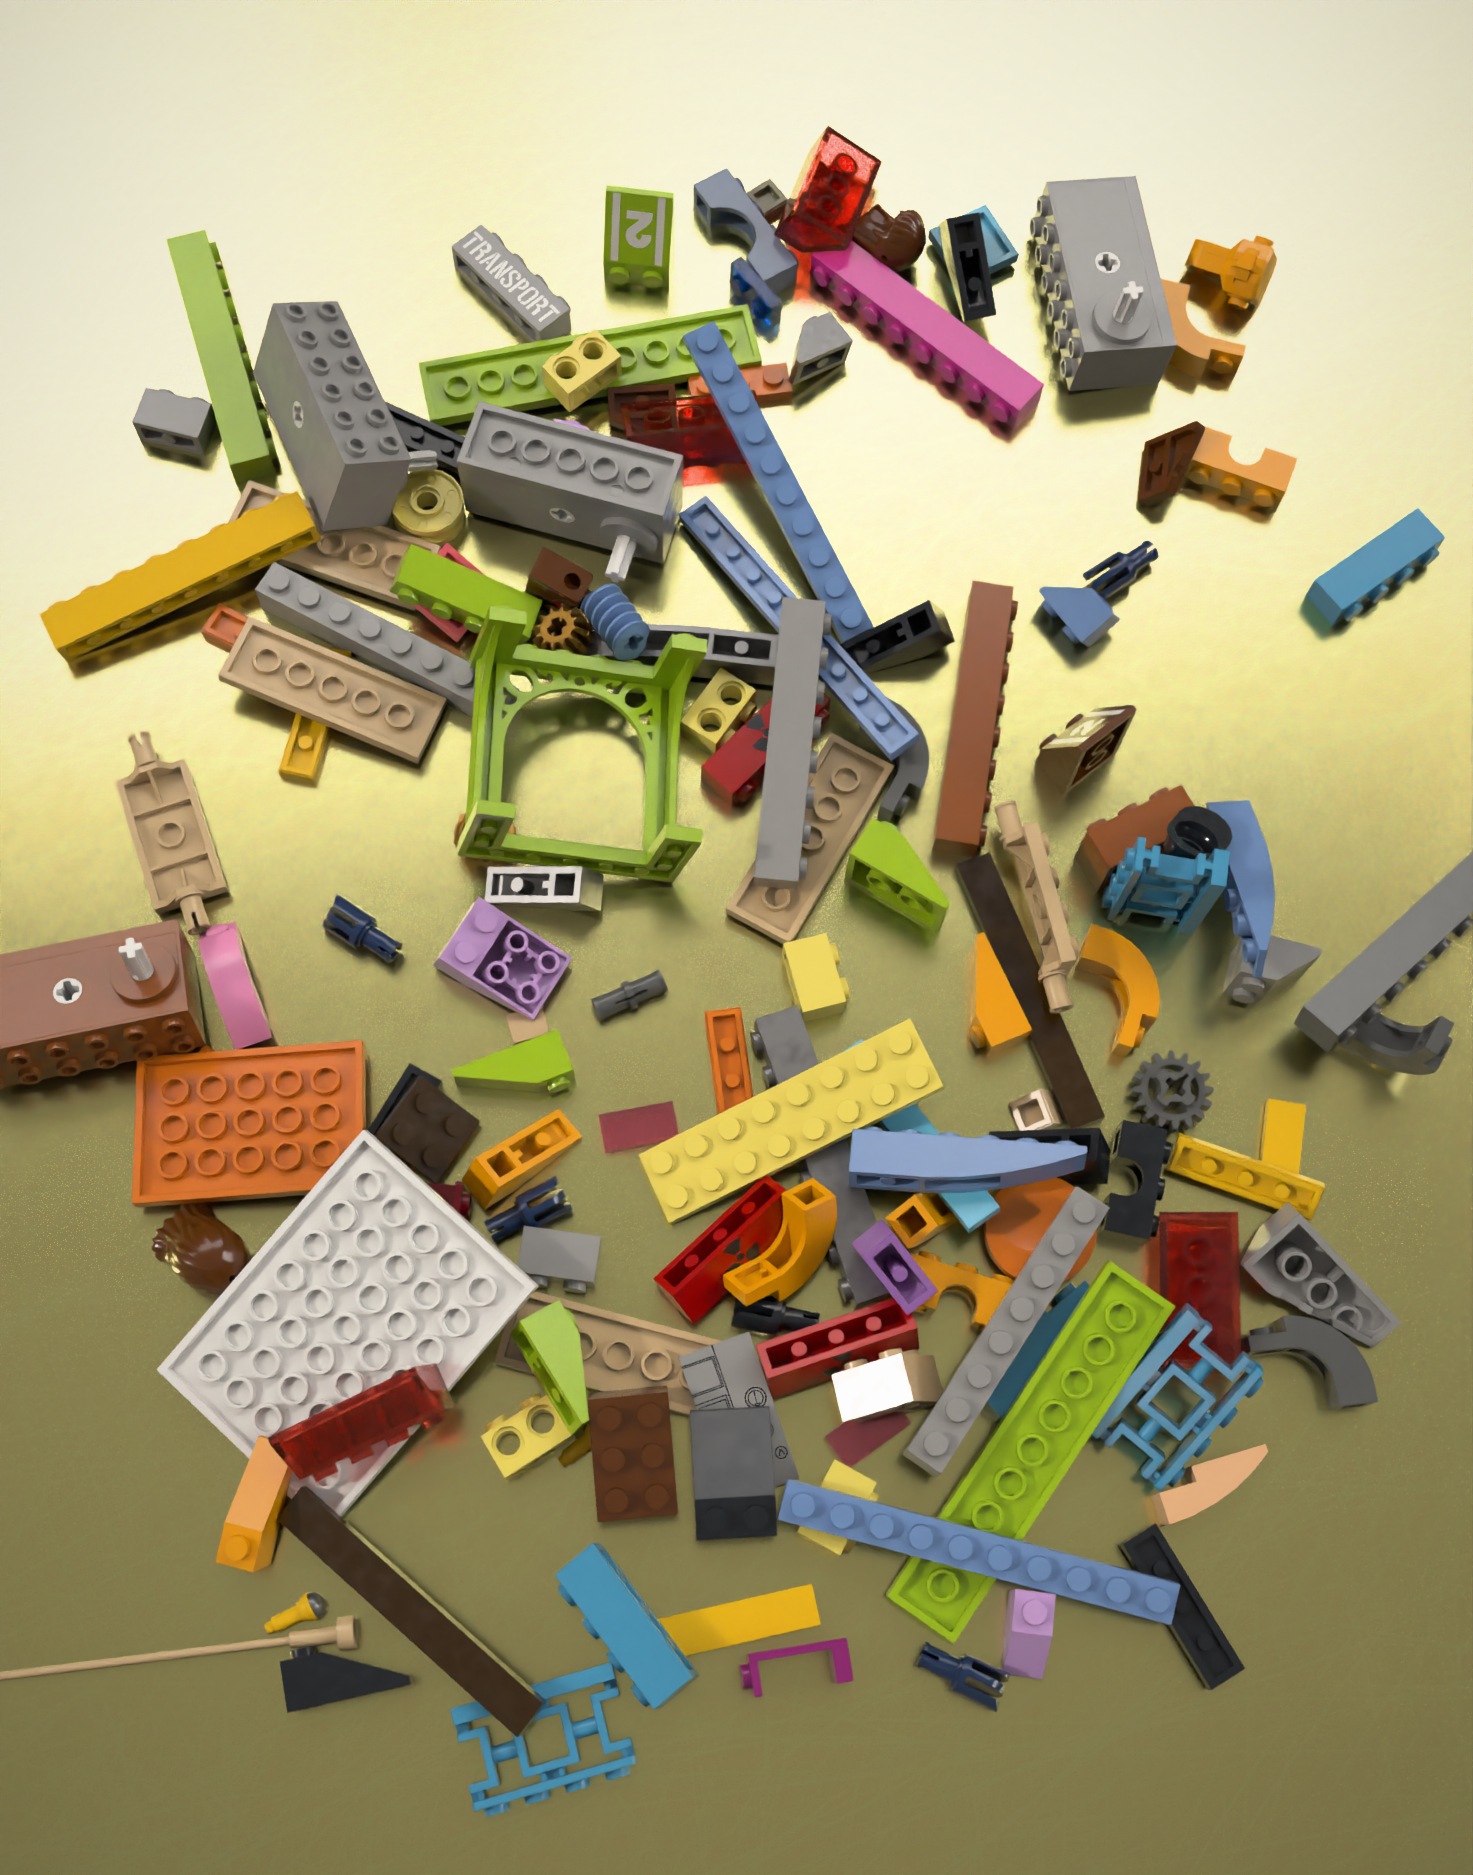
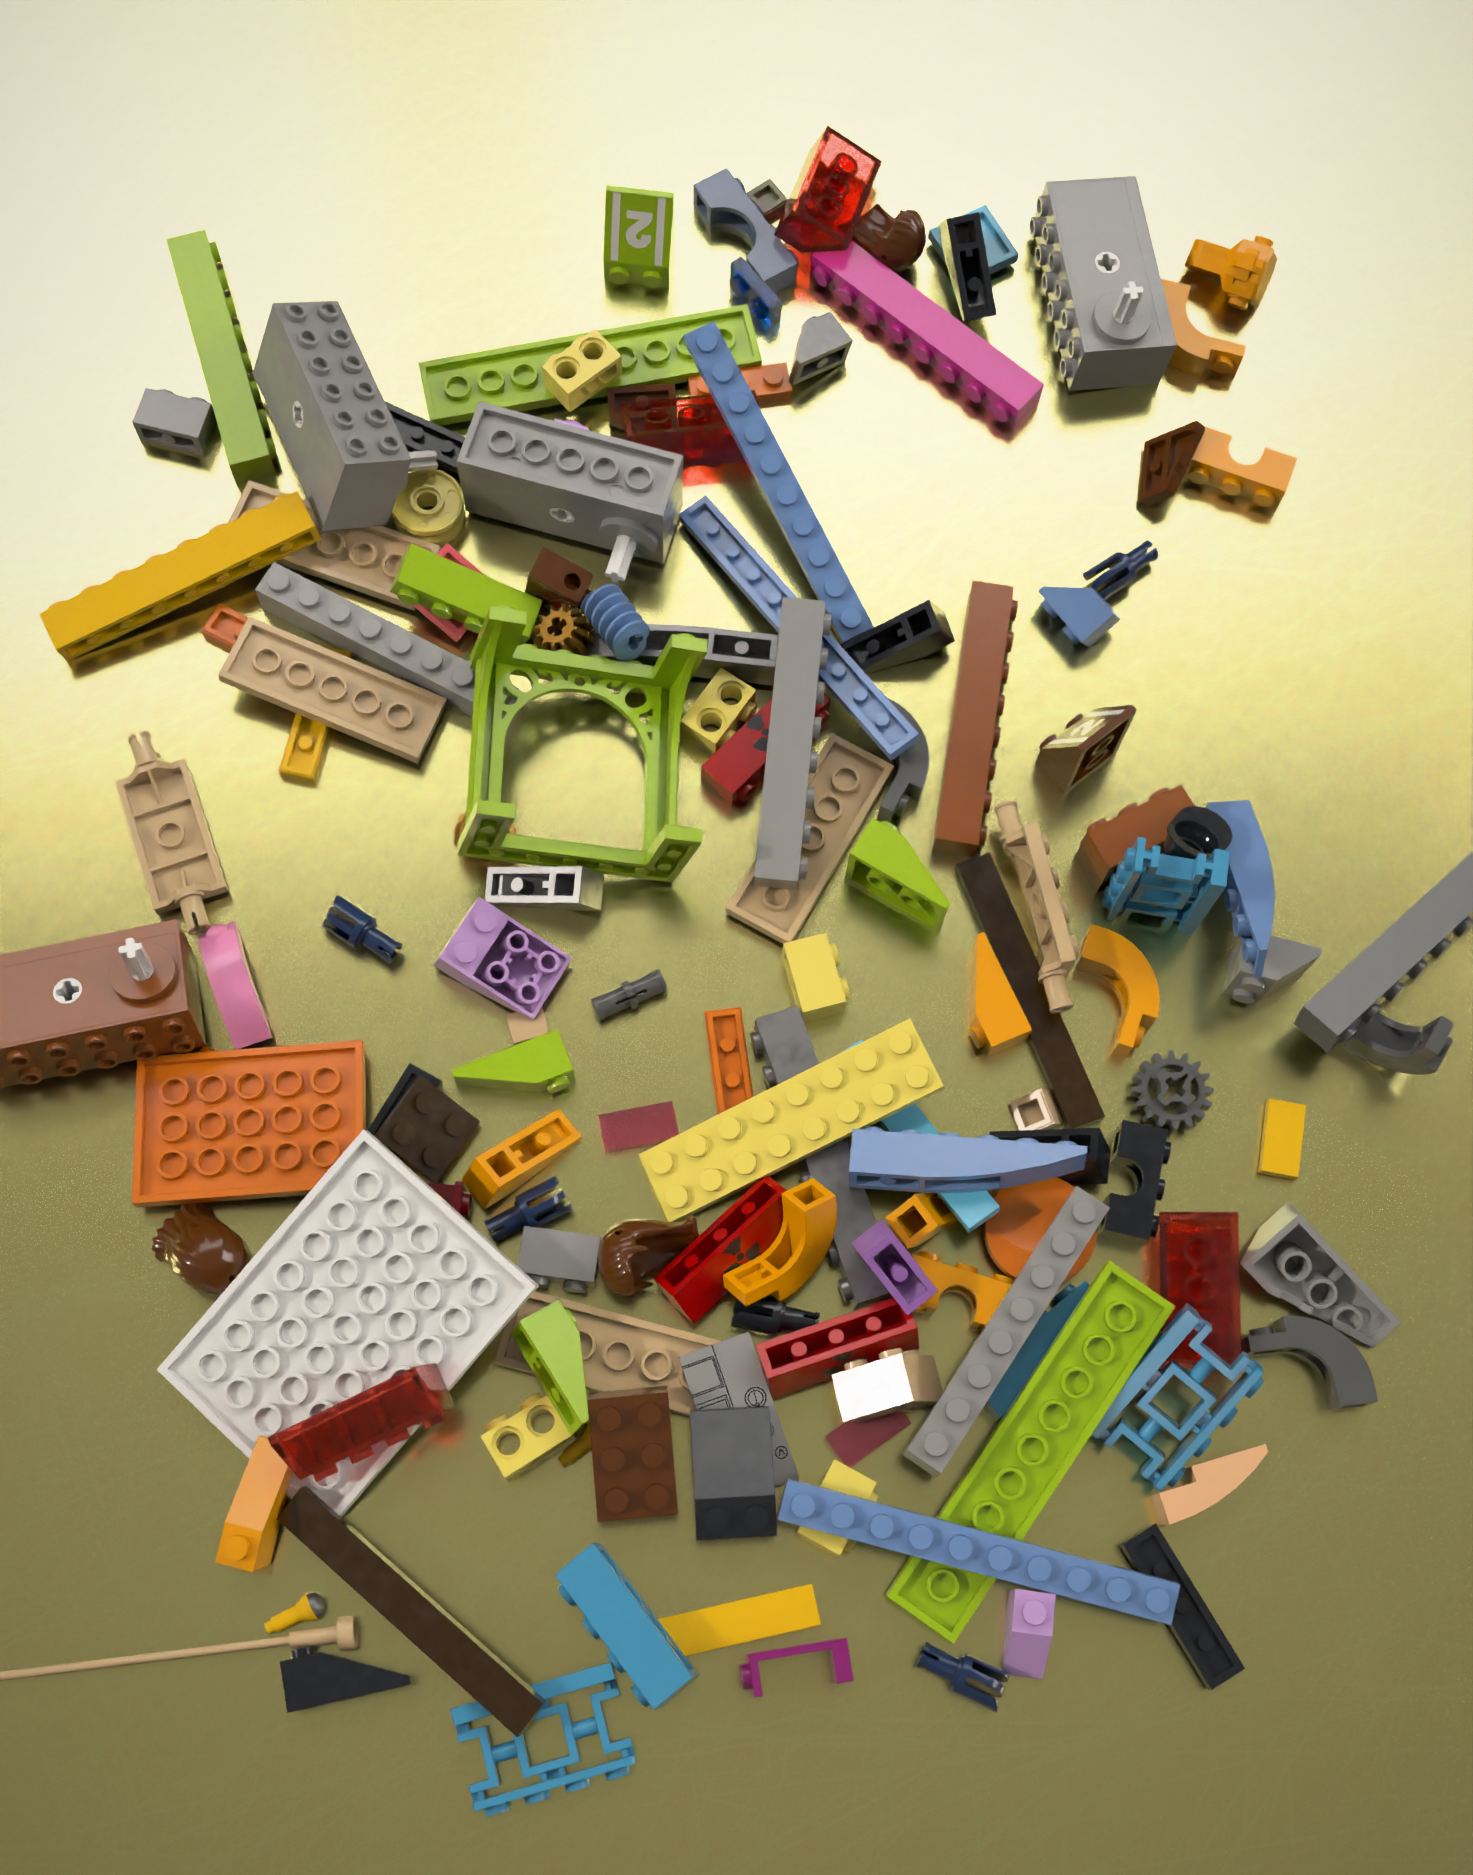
light grey brick [451,224,571,342] -> none
yellow tile [1166,1133,1325,1221] -> none
dark azure brick [1305,508,1446,626] -> none
none -> reddish brown piece [598,1215,700,1296]

